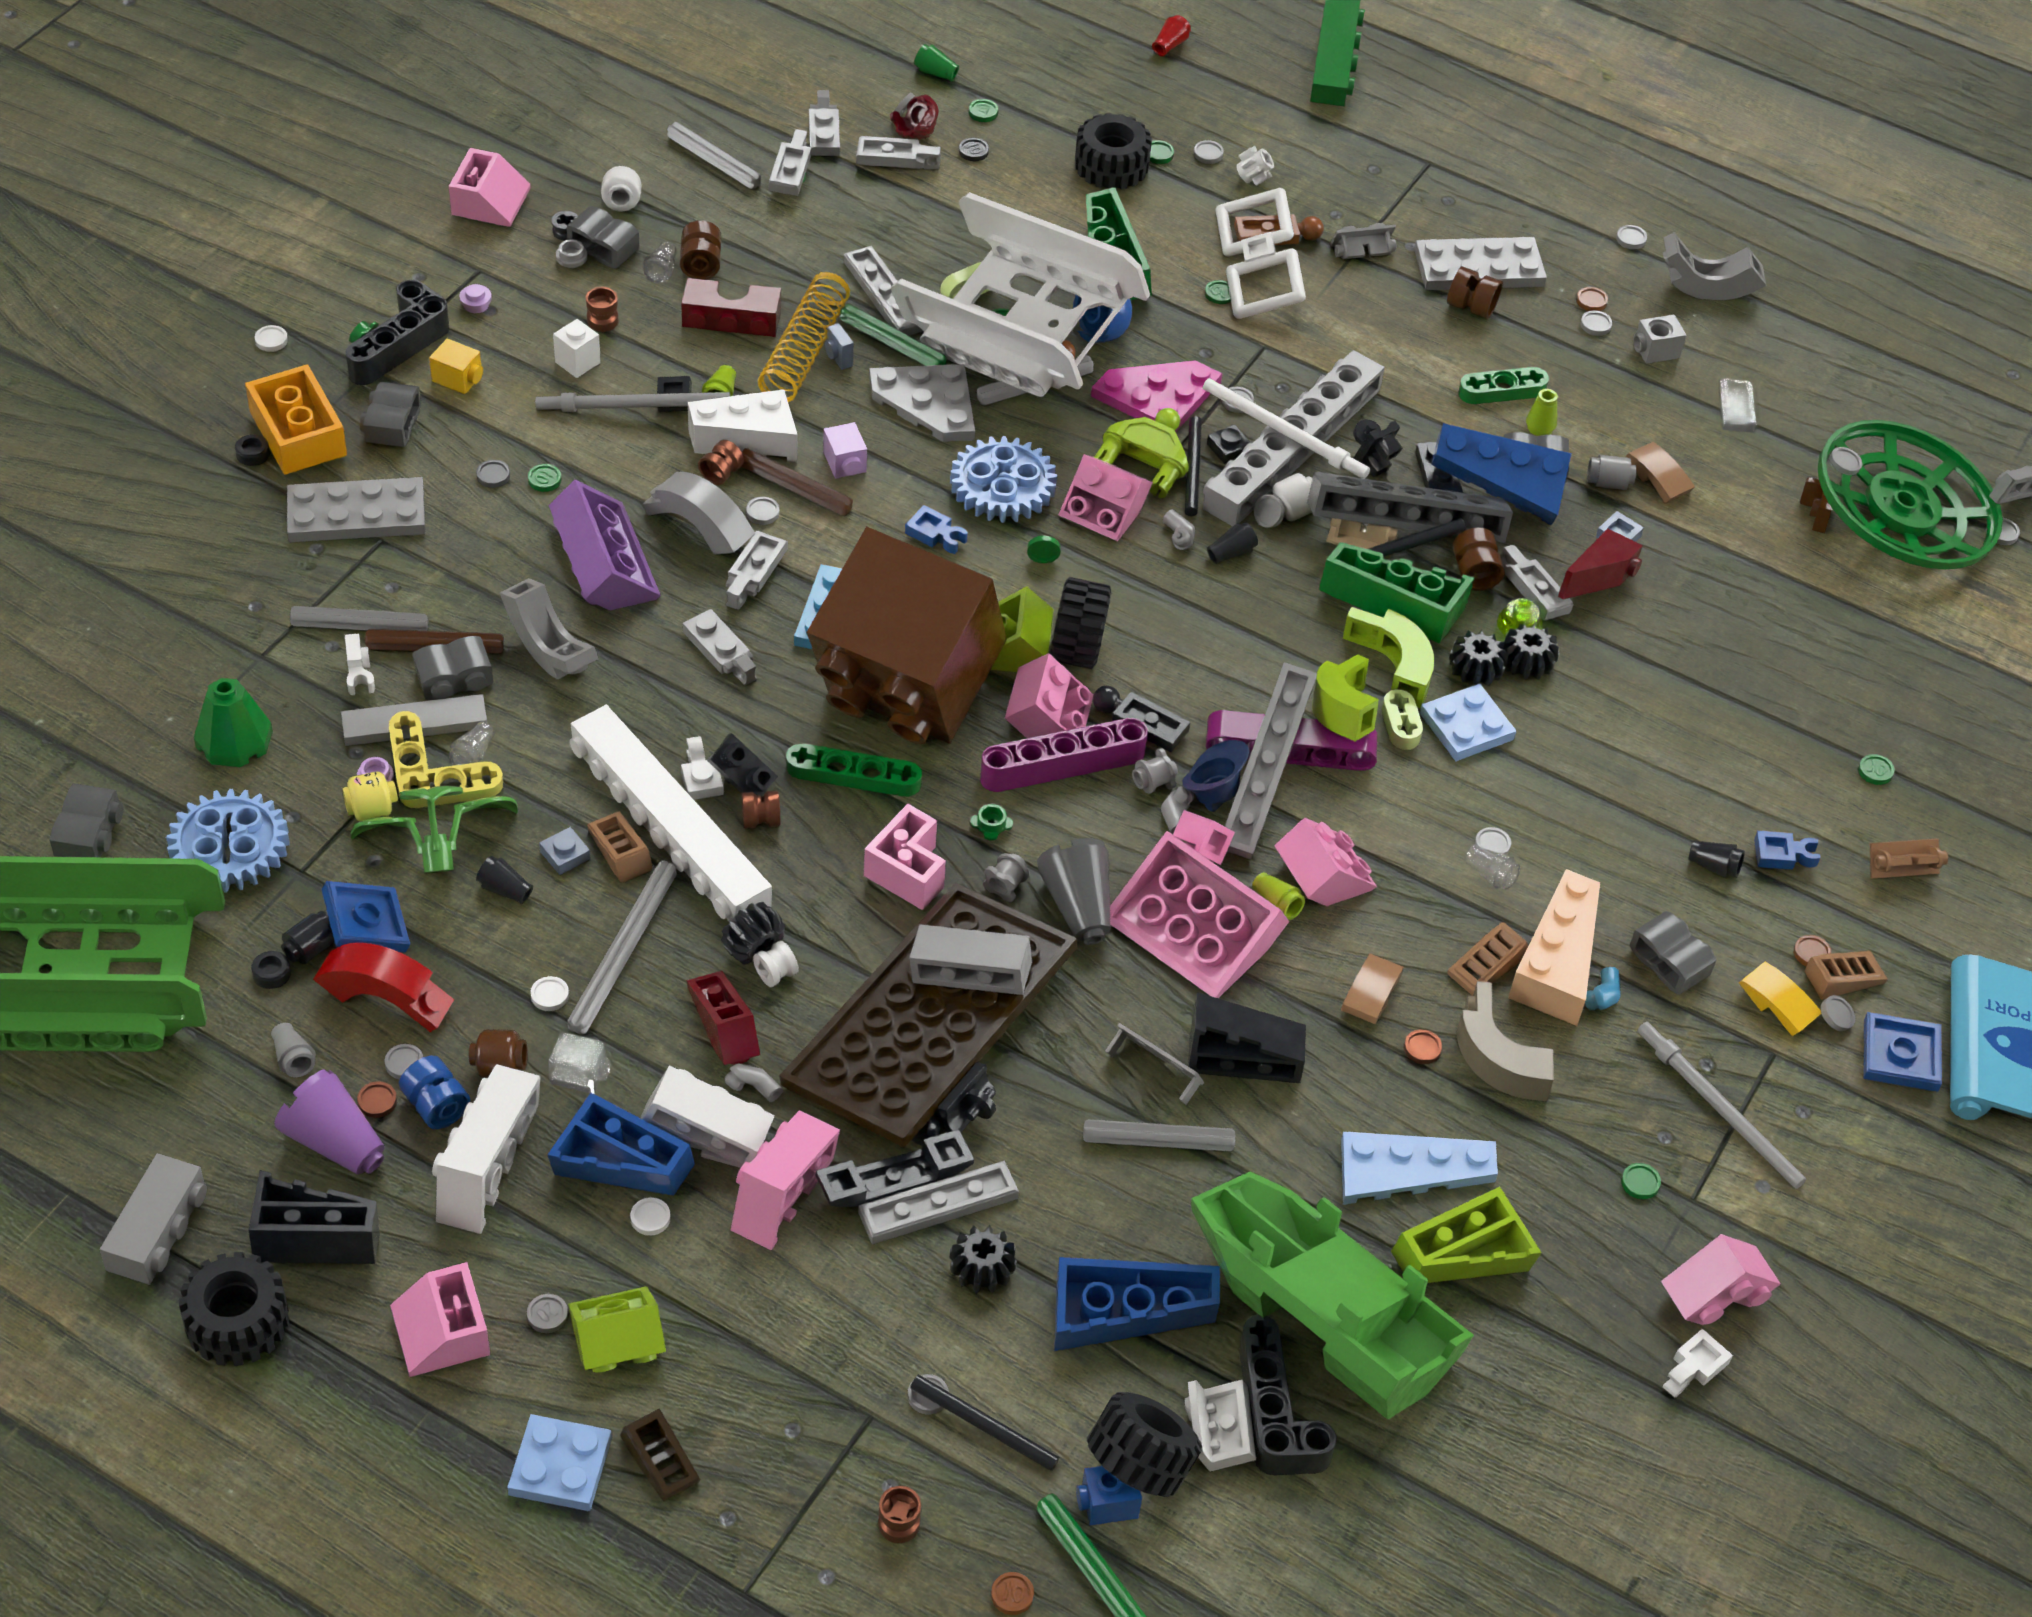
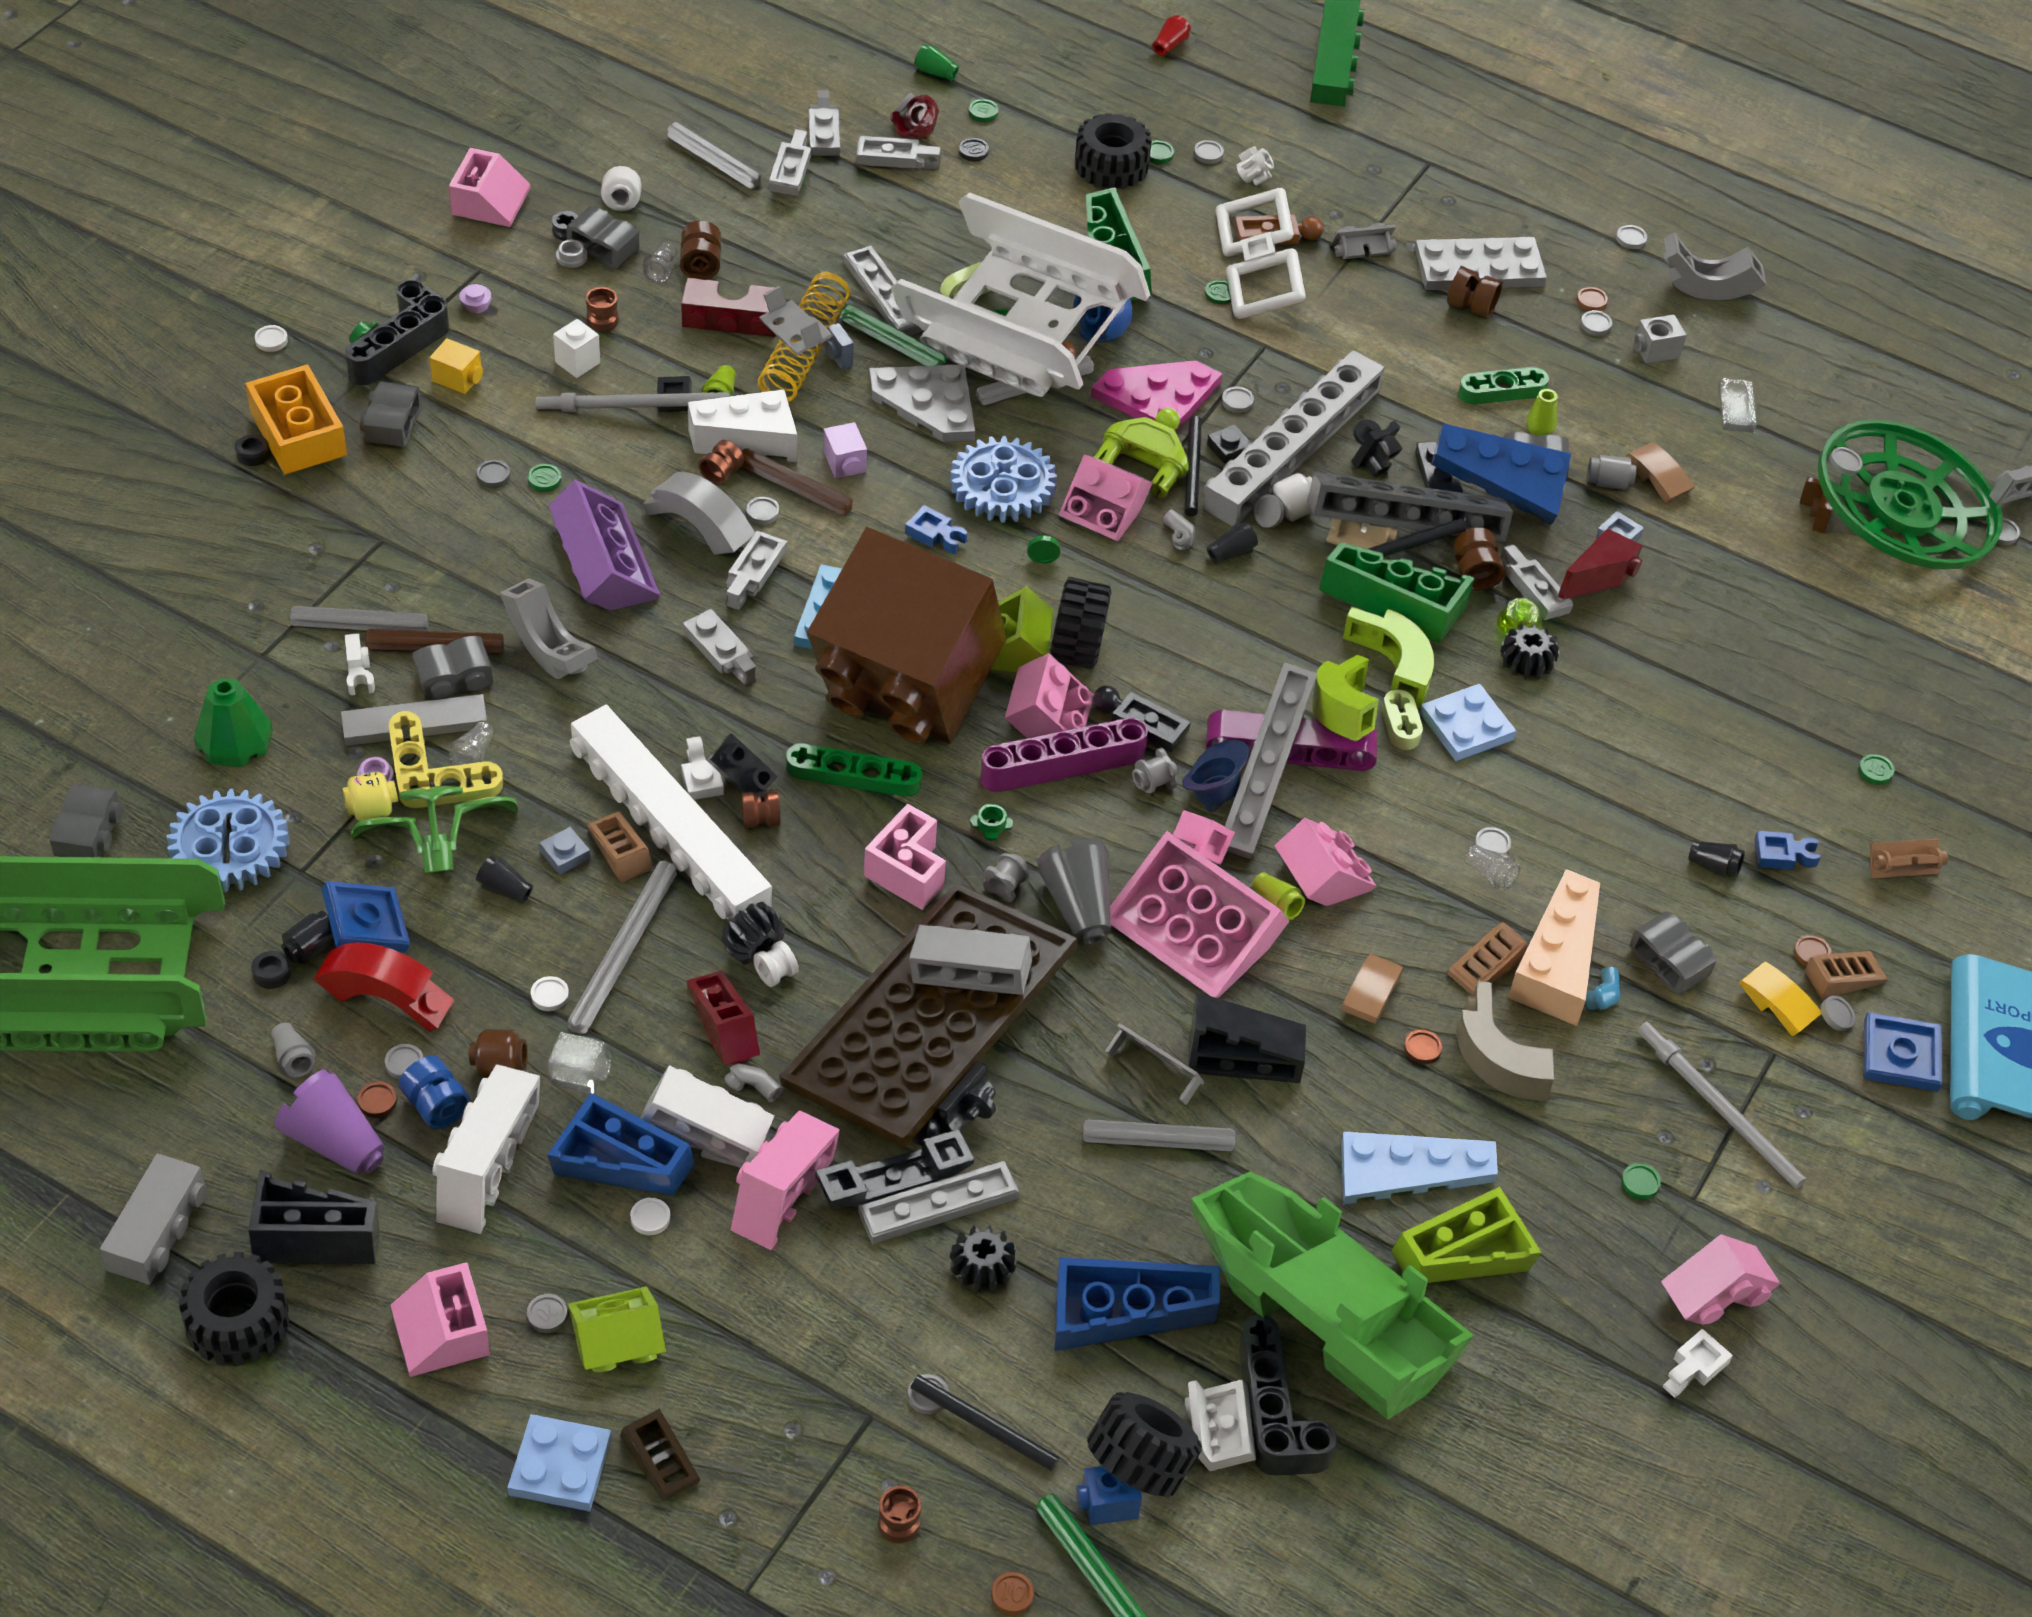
light grey plate [287,477,425,542] -> none
light grey arm [1161,786,1194,835] -> none
white bar [1203,378,1370,479] -> none
black gear [1449,630,1508,686] -> none
none -> light grey piece [759,286,833,355]

